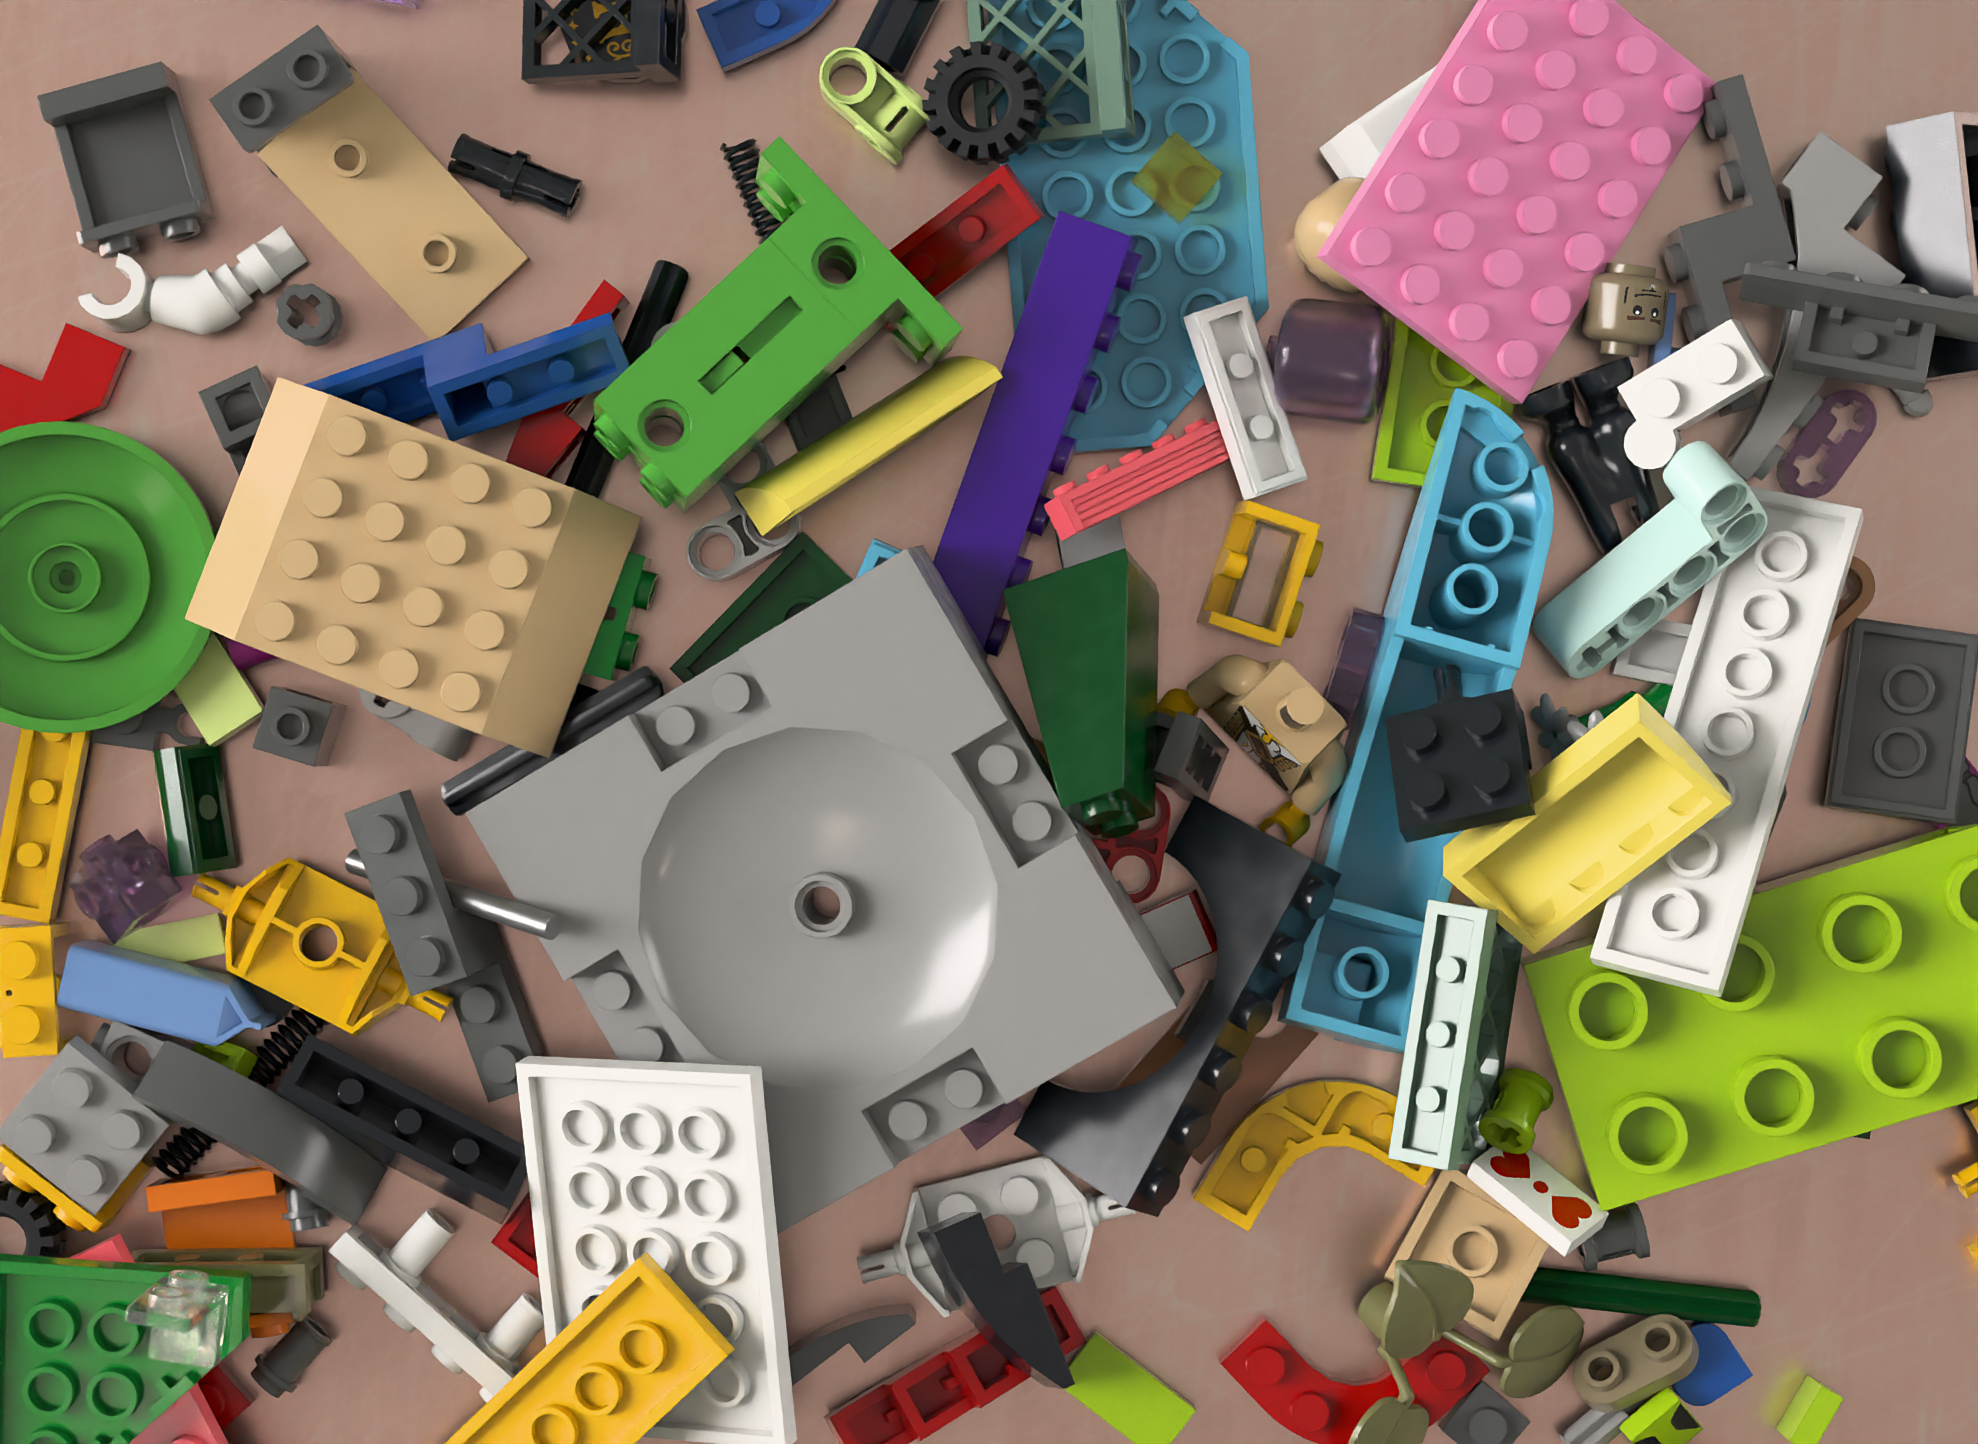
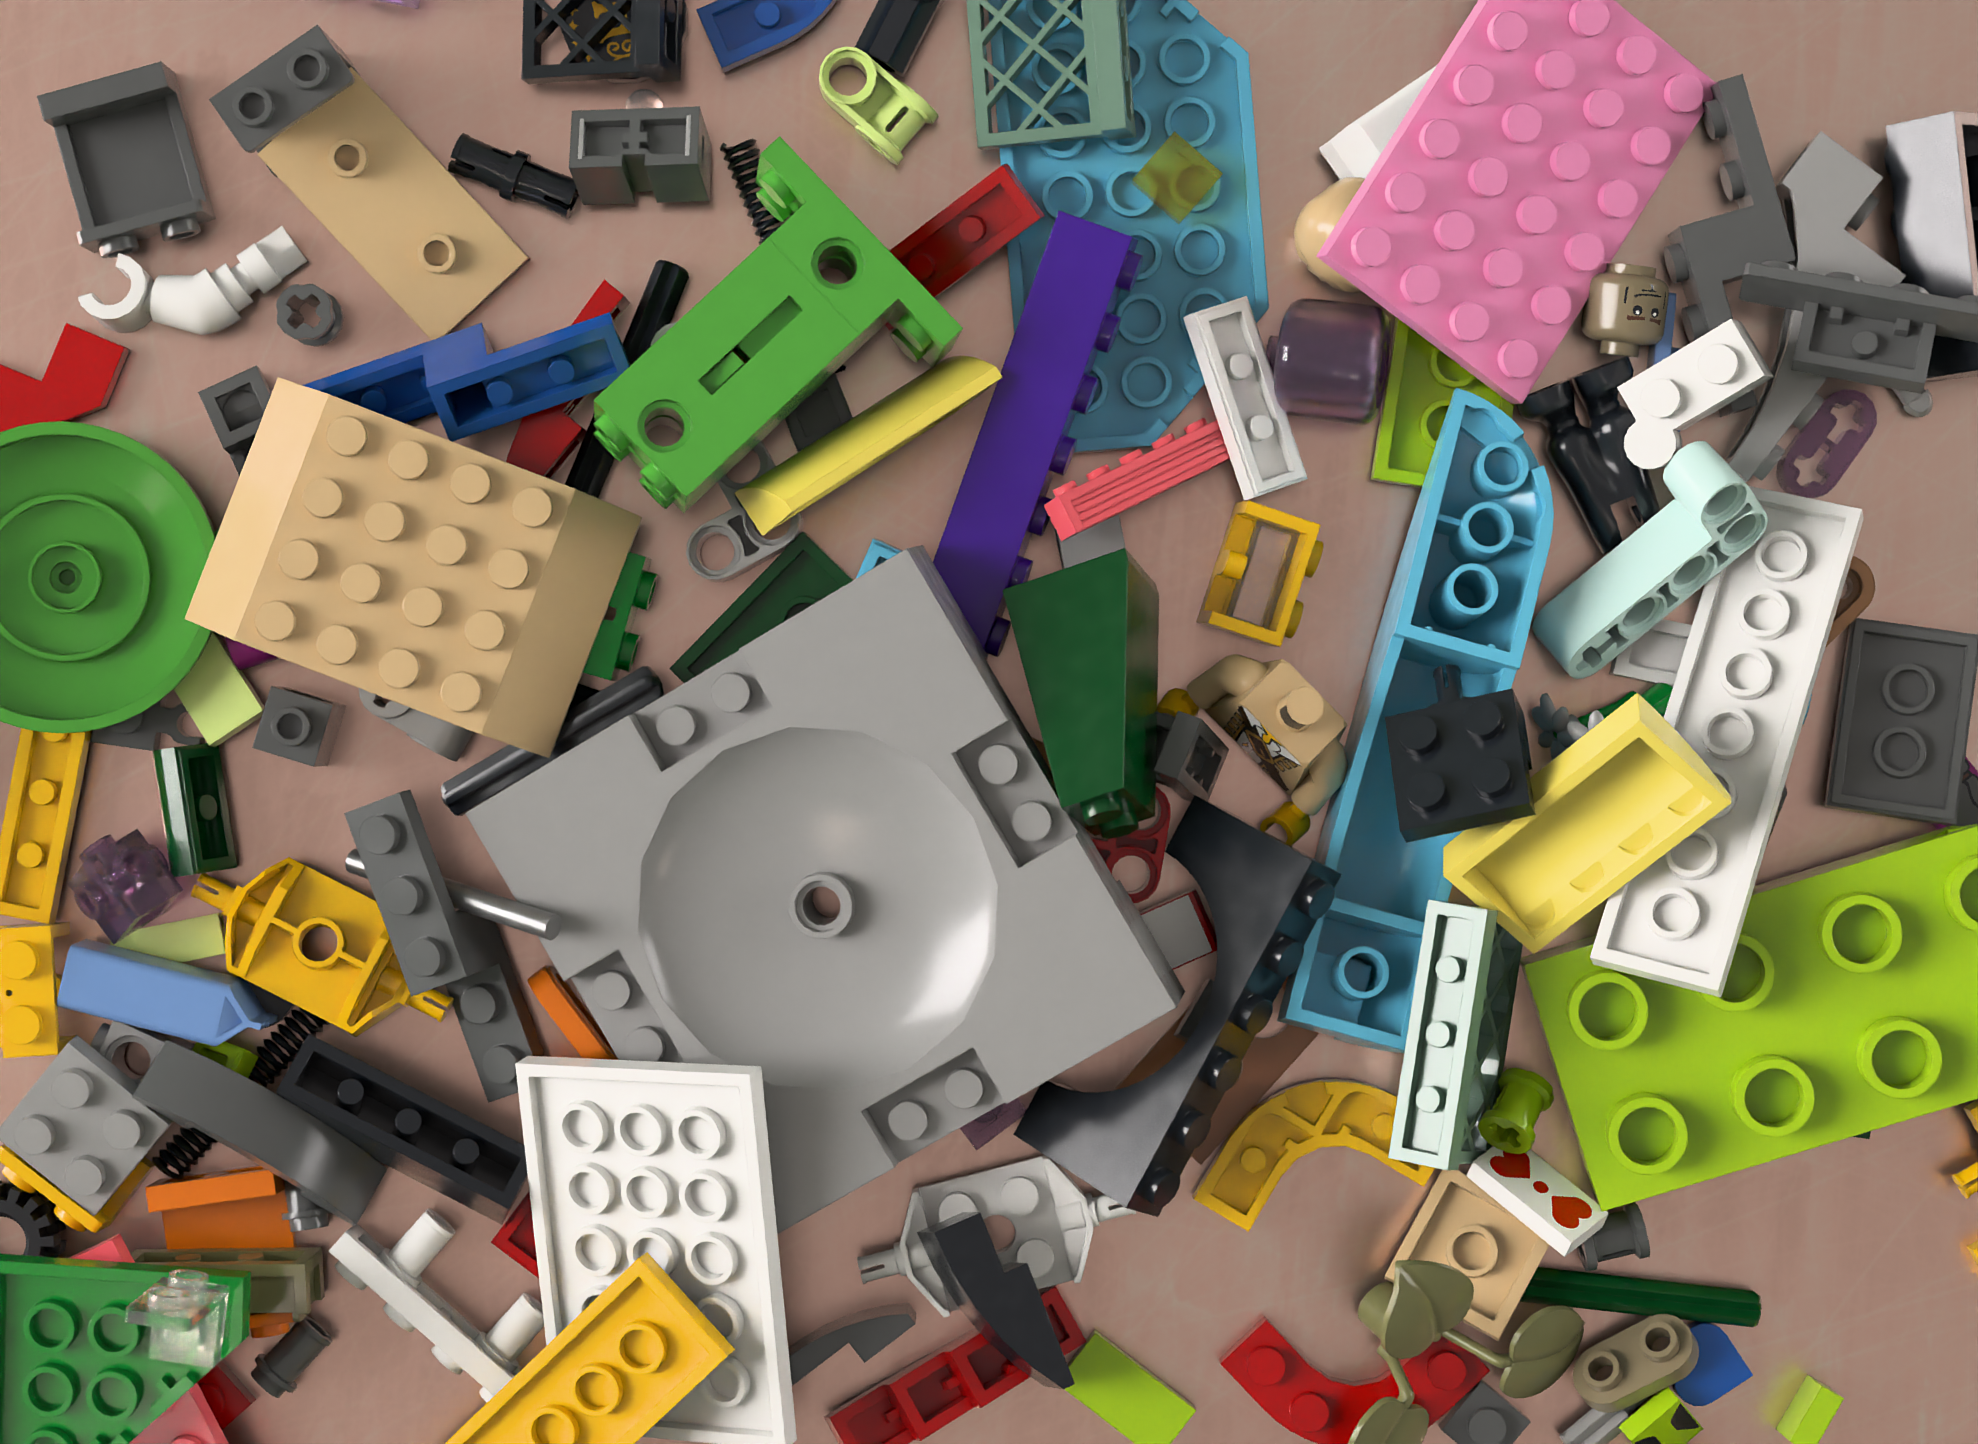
black tyre [922,41,1047,166] -> none
clear purple beam [1322,606,1384,731] -> none
none -> orange tile [527,965,619,1060]
none -> dark grey piece [569,89,712,205]

